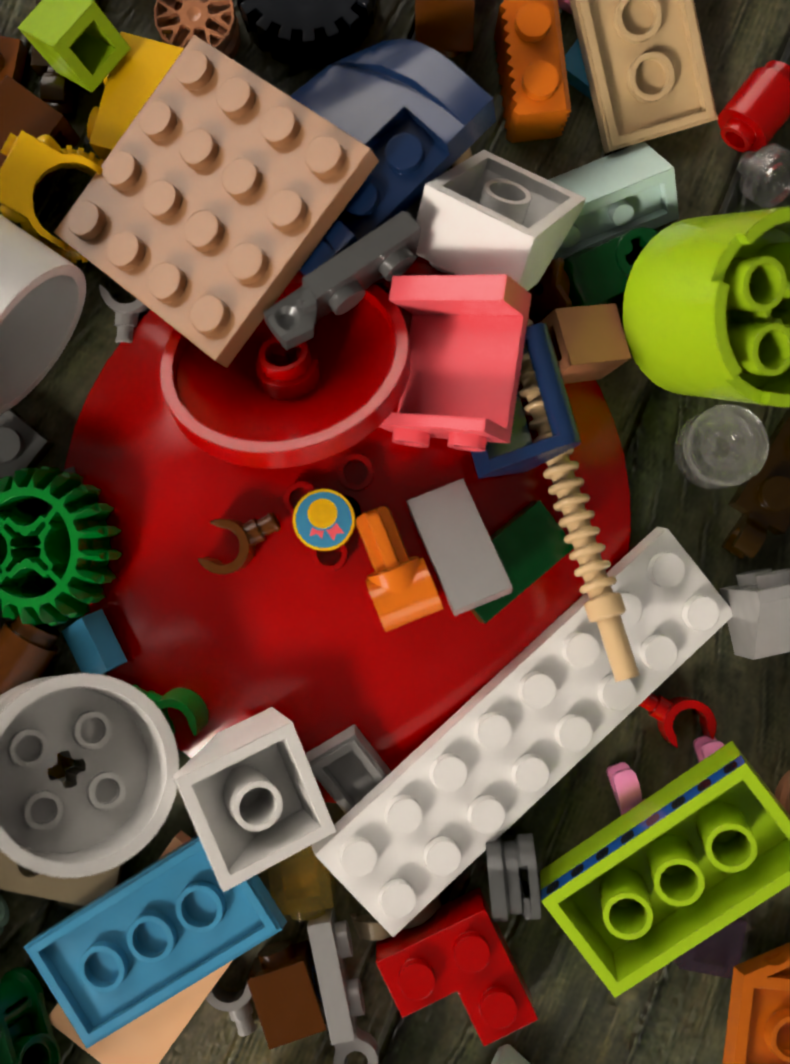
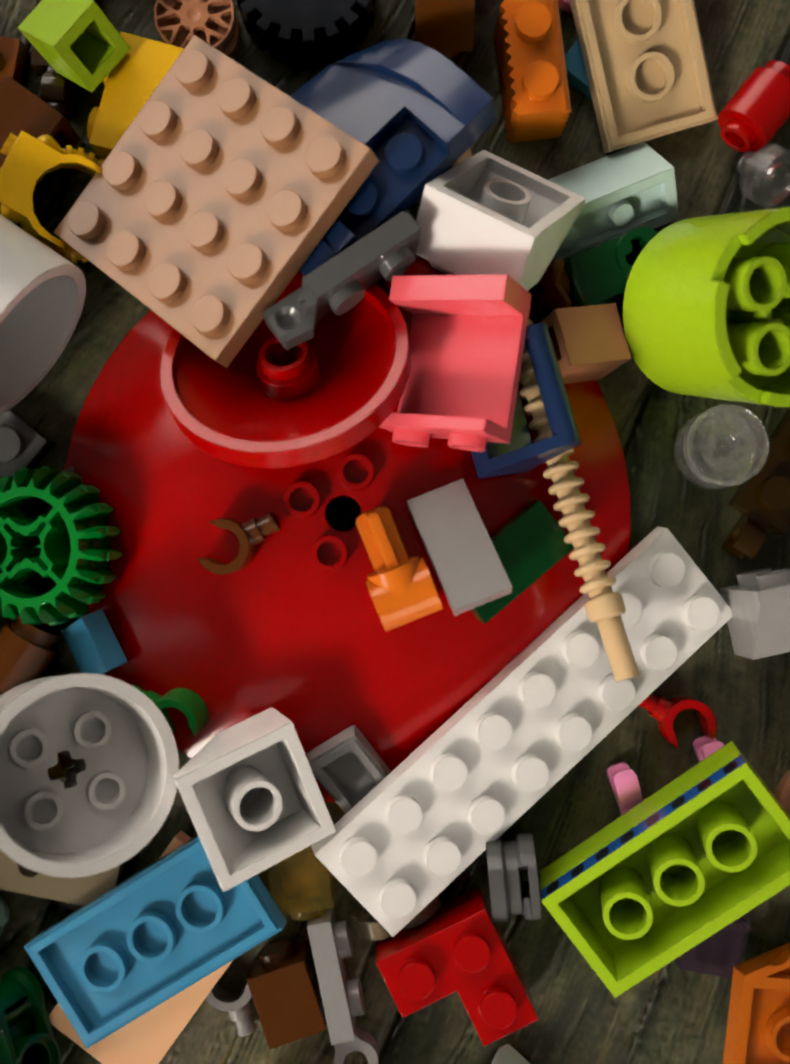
light grey piece [99,285,150,344] -> none
tile [293,489,356,551] -> none

